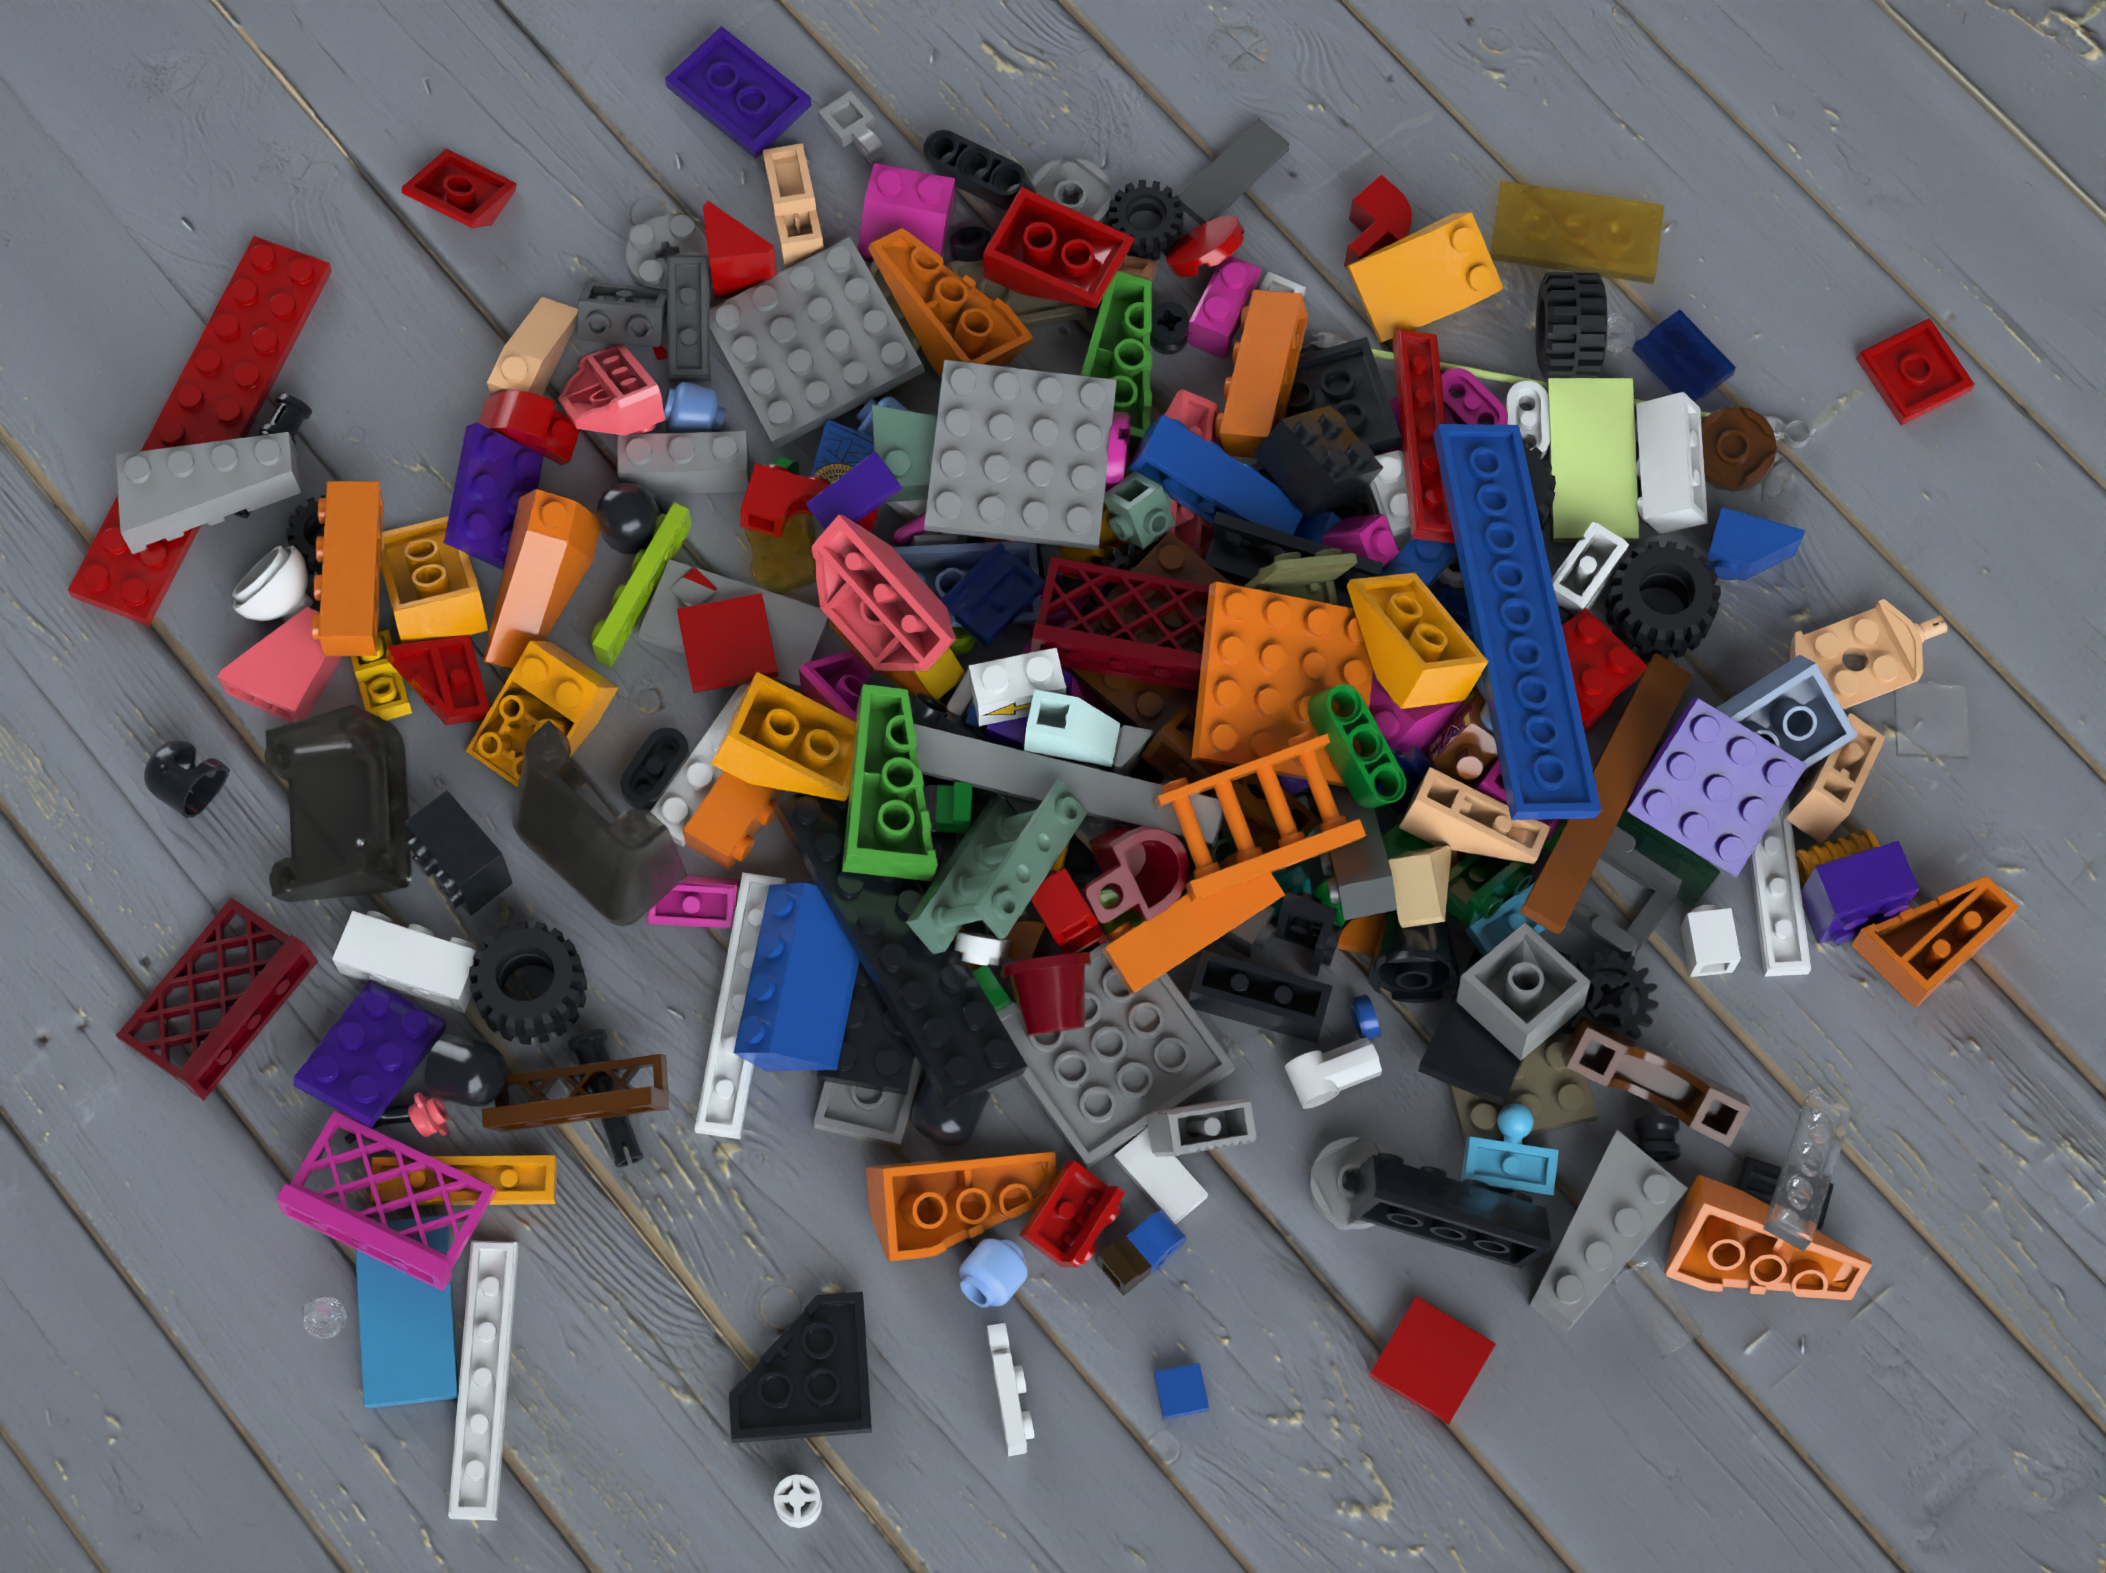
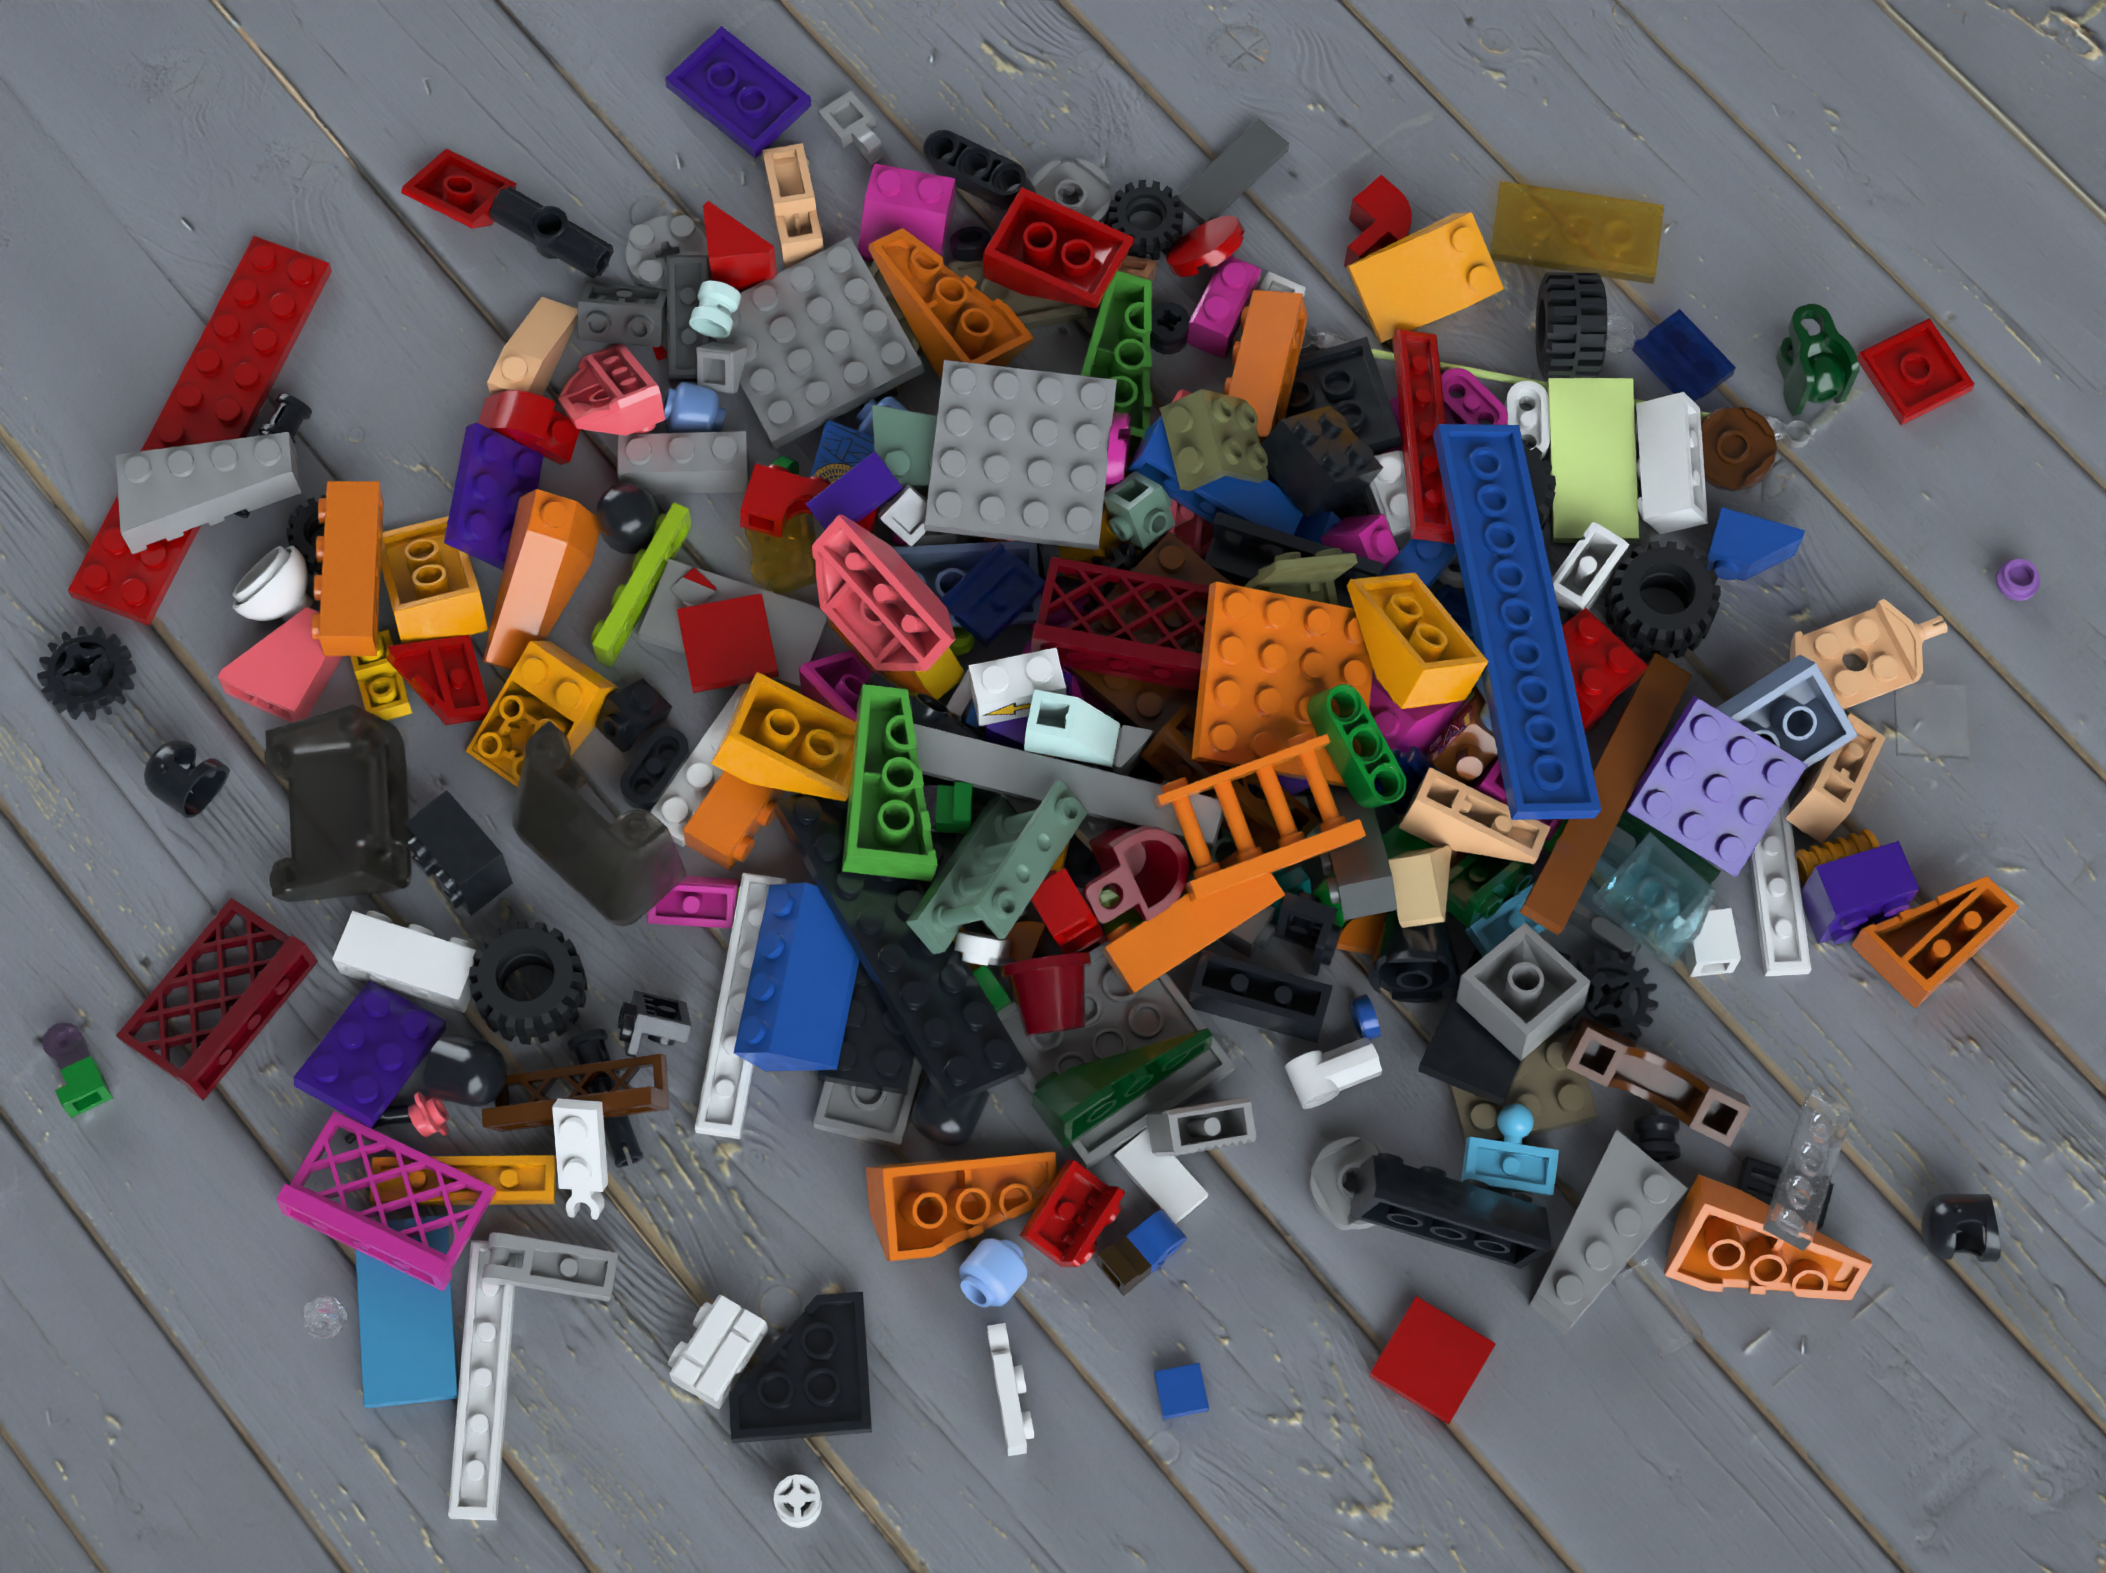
none -> black gear [37,626,136,721]
none -> leg [42,1022,113,1118]
none -> light grey plate [482,1233,618,1301]
none -> black piece [489,186,614,279]
none -> white plate [552,1098,608,1220]
none -> black bracket [595,678,672,753]
none -> black bracket [617,990,691,1057]
none -> white brick [668,1295,768,1409]
none -> light aqua wheel [689,281,741,339]
none -> light grey slope [696,342,747,394]
none -> light grey plate [878,483,927,547]
none -> dark green wedge [1032,1028,1213,1149]
none -> olive bracket [1160,389,1268,491]
none -> clear light blue slope [1591,833,1716,967]
none -> dark green piece [1776,304,1859,416]
none -> black helmet [1921,1194,2001,1262]
none -> medium lavender plate [1996,559,2040,601]

